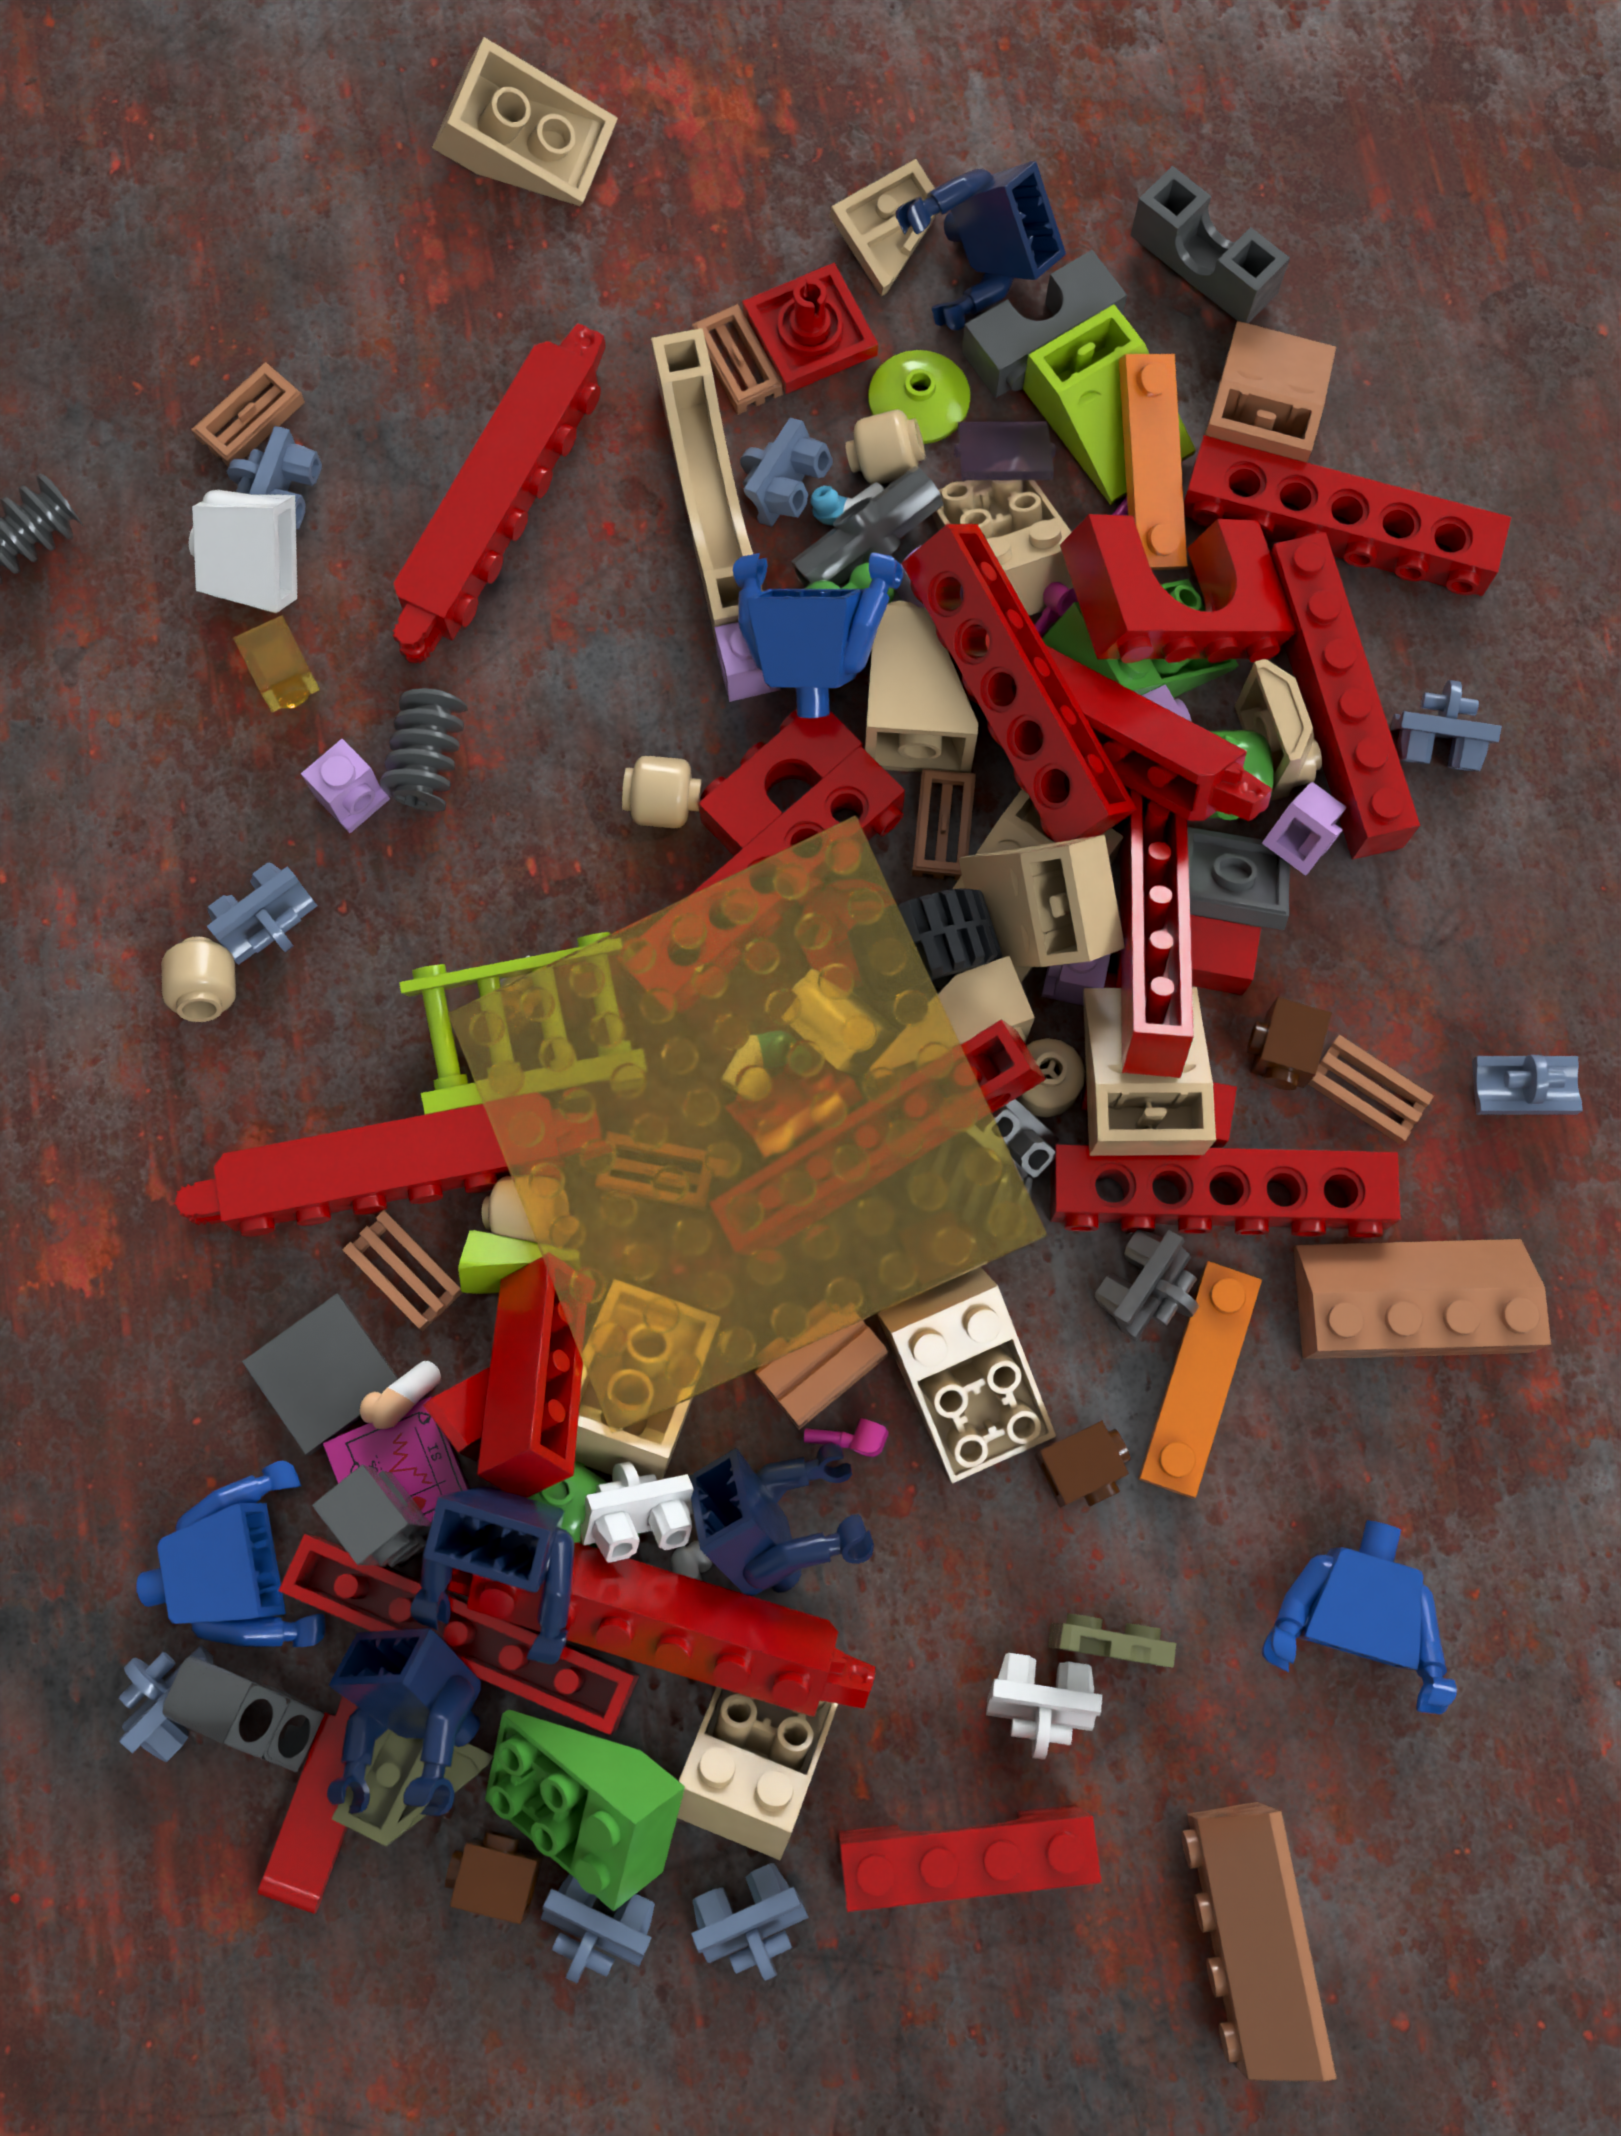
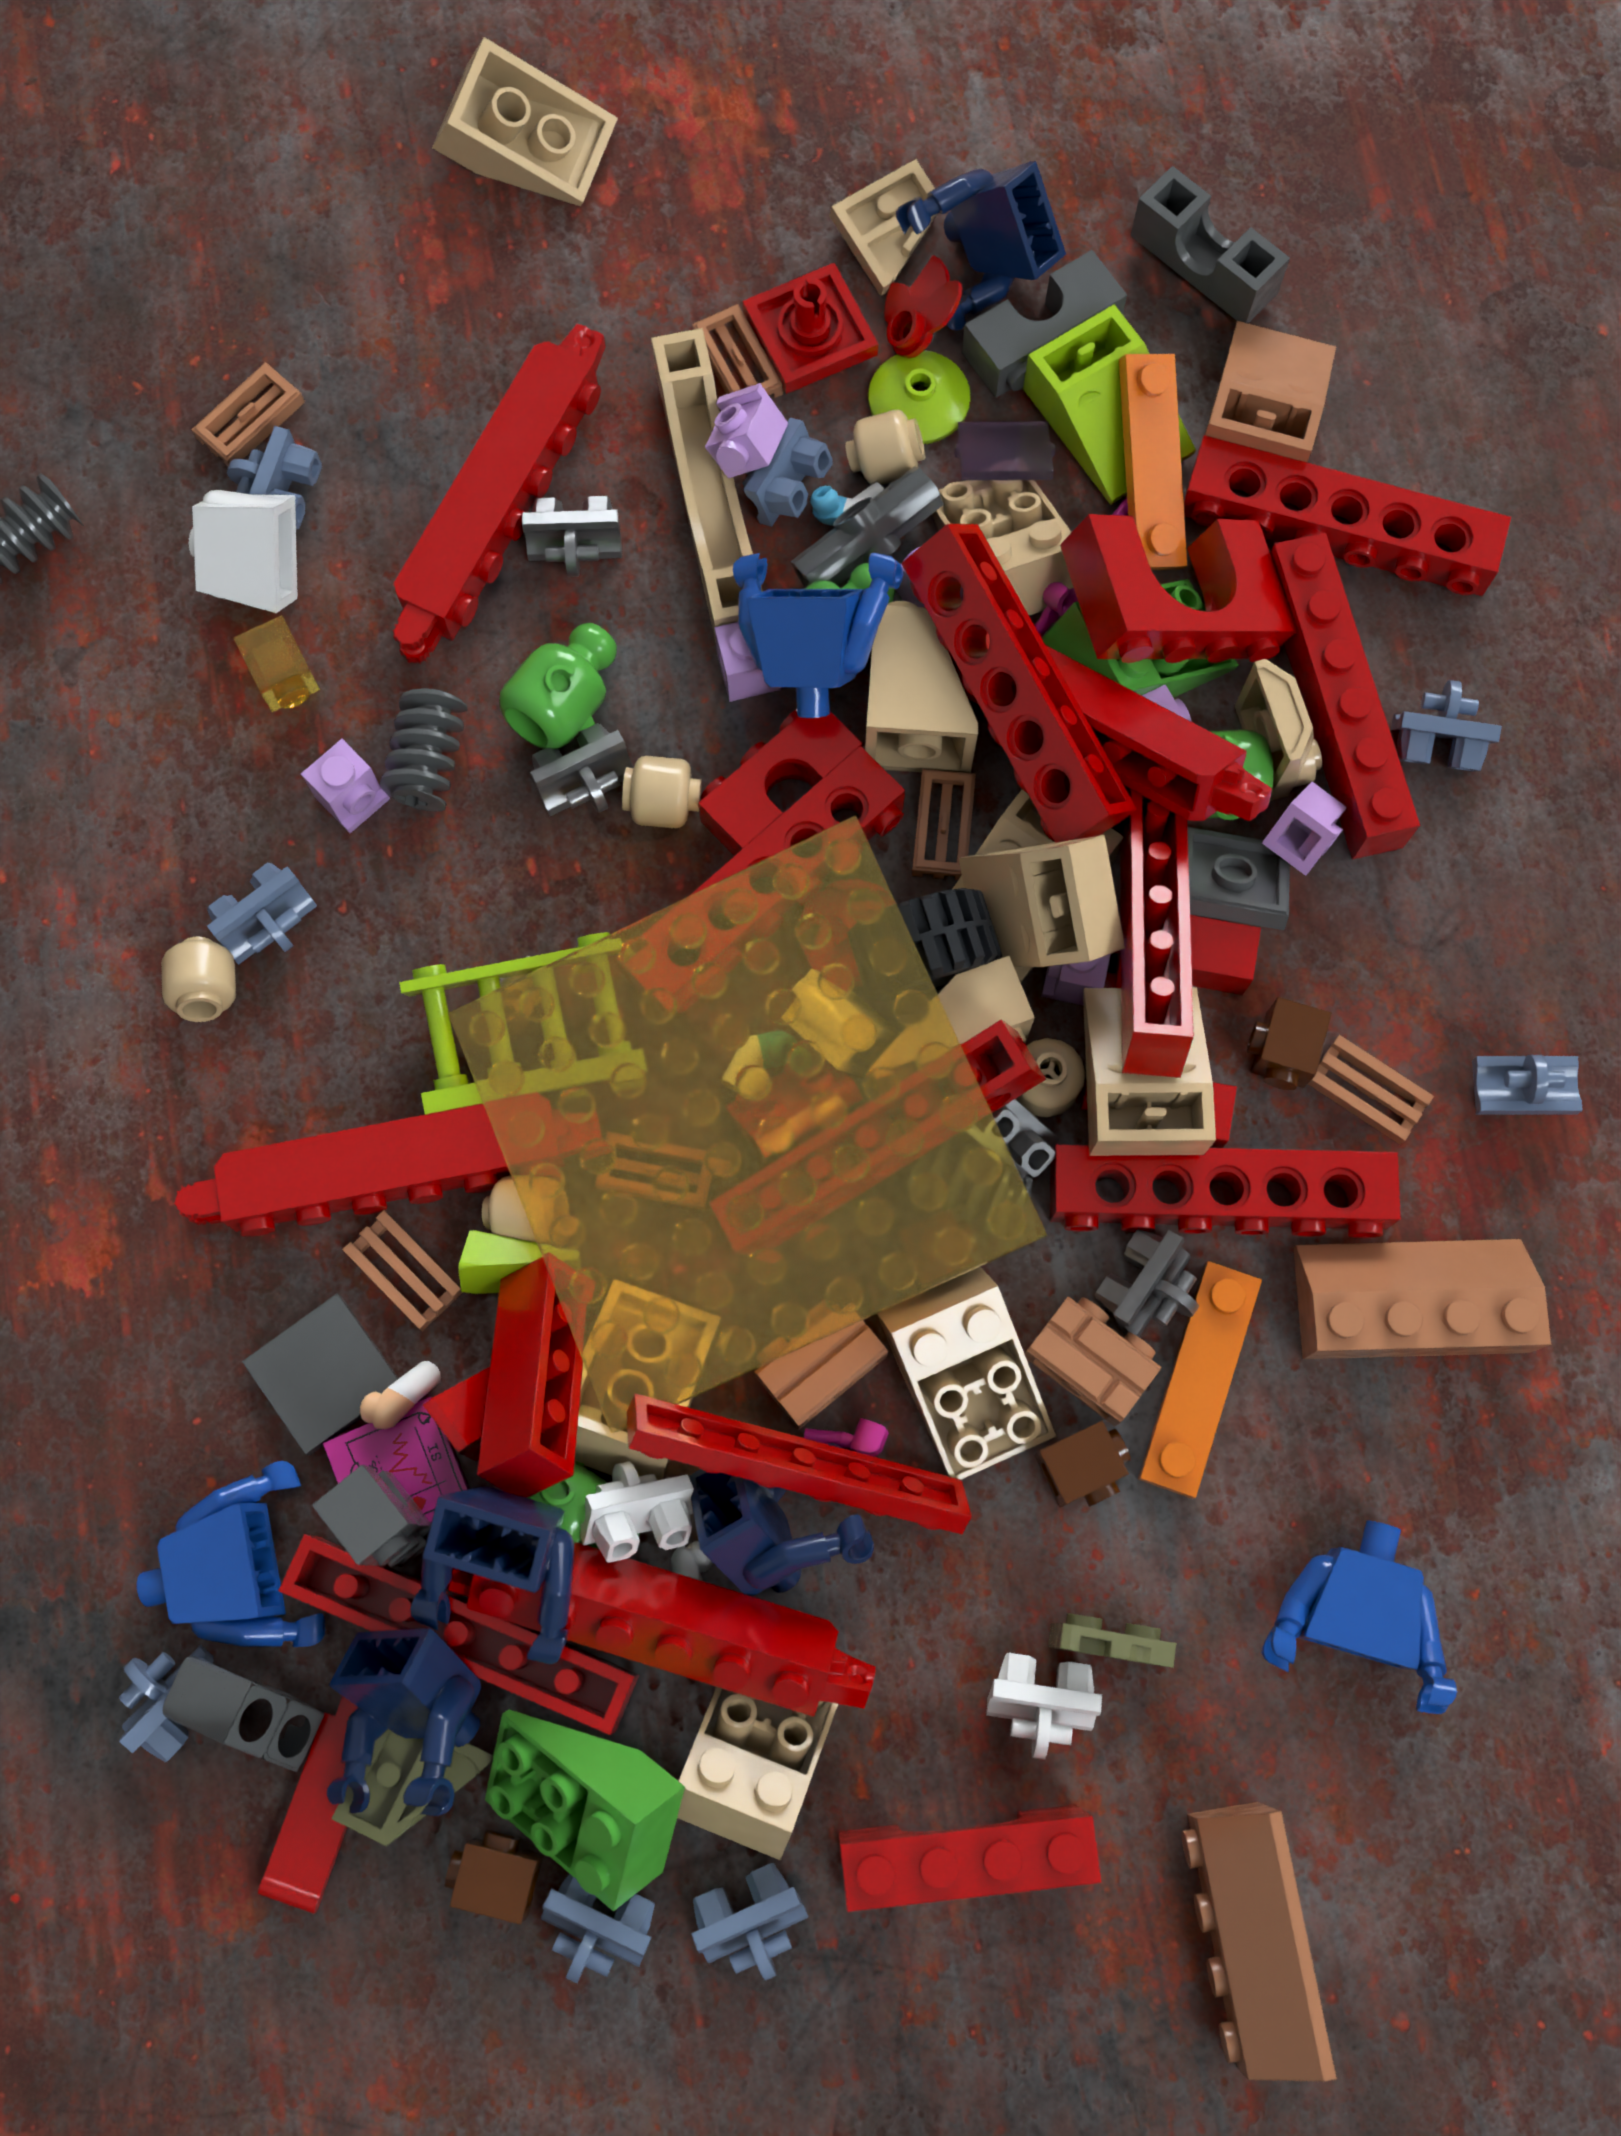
none -> bright green piece [499,623,617,749]
none -> flat silver hips [522,496,622,577]
none -> flat silver hips [530,723,634,816]
none -> red plate [626,1393,972,1535]
none -> lavender brick [705,383,788,478]
none -> red plate [884,255,962,358]
none -> nougat brick [1025,1296,1162,1427]

